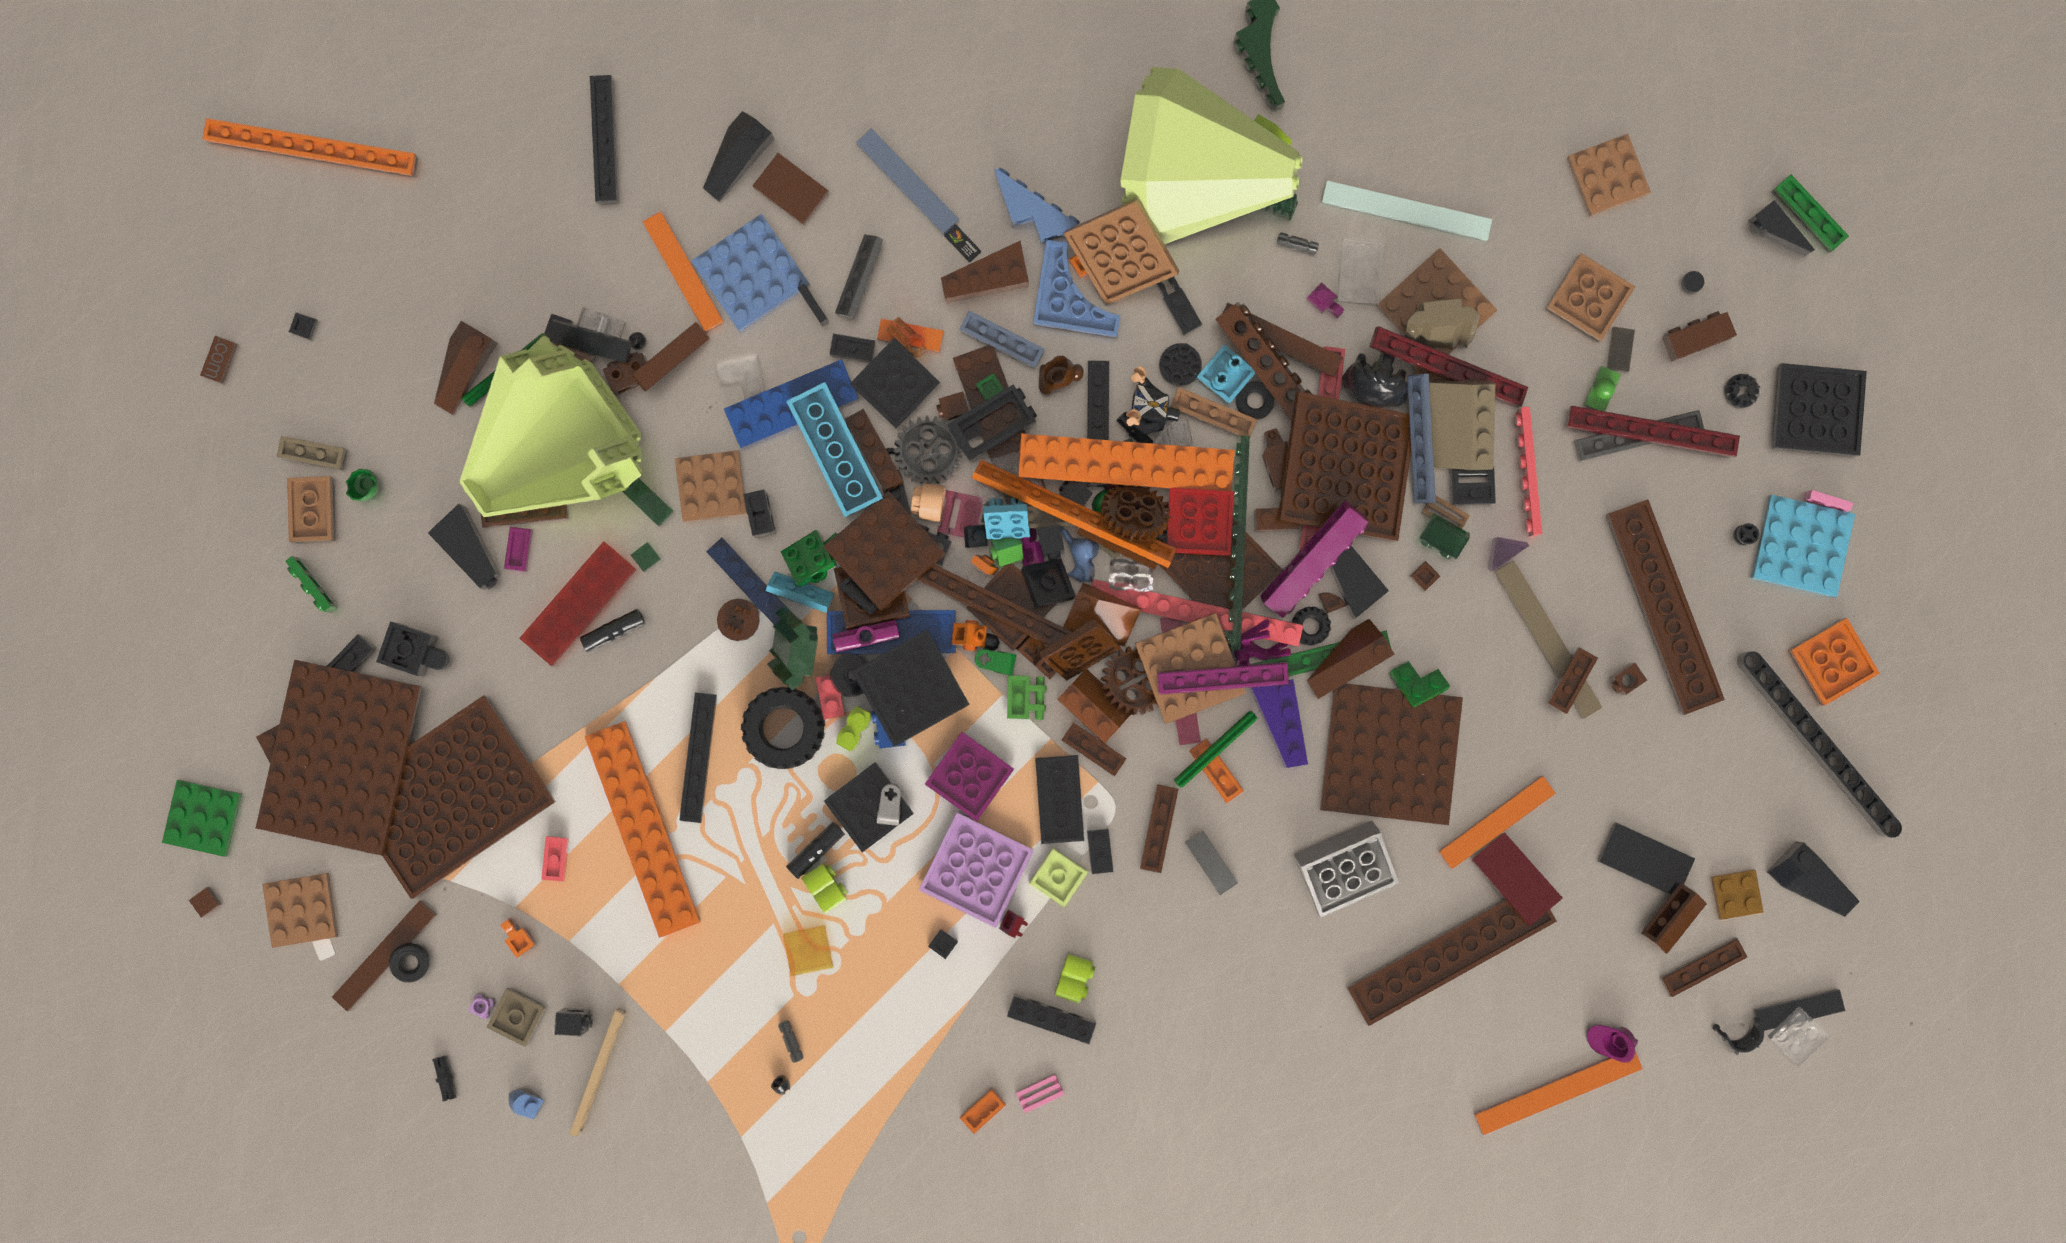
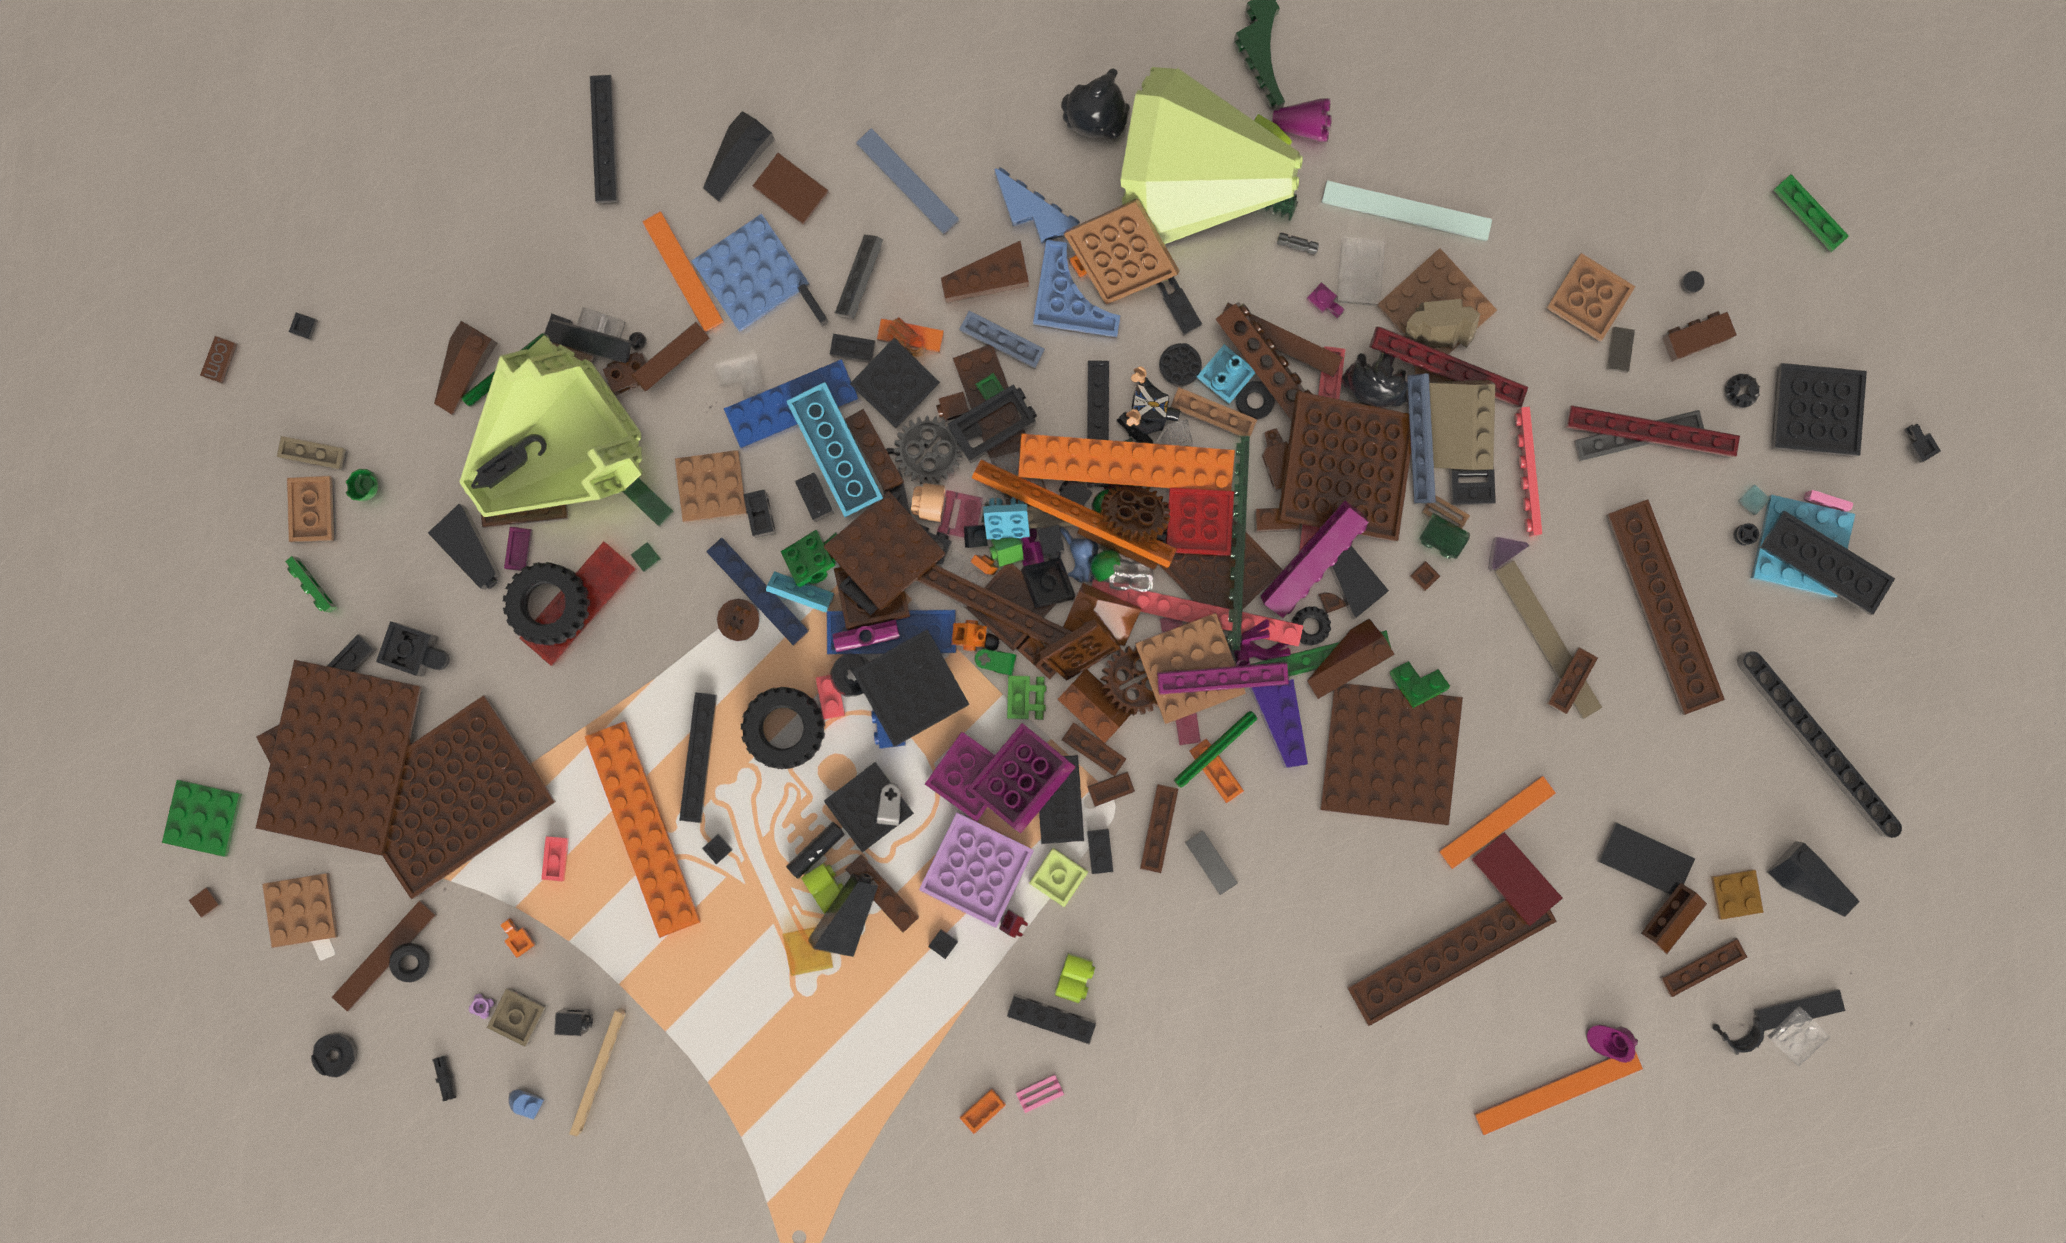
orange plate [202,118,417,176] -> none
black axle [580,609,646,653] -> none
dark green slope [767,606,818,690] -> none
black hinge [771,1075,790,1095] -> none
dark grey axle [778,1020,803,1063] -> none
lime brick [836,706,872,751] -> none
black sticker [944,225,981,262] -> none
reddish brown hair [1039,356,1084,395] -> none
light grey slope [1294,820,1399,918] -> none
medium nougat plate [1567,134,1651,216] -> none
bright green tile [1583,366,1621,411] -> none
reddish brown brick [1609,663,1647,695] -> none
black slope [1748,200,1815,256] -> none
orange plate [1789,618,1880,706] -> none
none -> black plate [311,1033,357,1077]
none -> black plate [471,434,547,489]
none -> black tyre [503,562,590,645]
none -> black plate [702,834,733,864]
none -> black brick [795,472,834,522]
none -> black slope [808,873,878,957]
none -> reddish brown plate [845,854,919,932]
none -> magenta slope [967,723,1075,834]
none -> black piece [1061,68,1130,139]
none -> reddish brown tile [1087,772,1135,807]
none -> green hair [1090,550,1122,582]
none -> magenta cone [1272,98,1332,142]
none -> clear light blue plate [1738,485,1770,515]
none -> black plate [1760,511,1895,615]
none -> black plate [1905,424,1941,463]

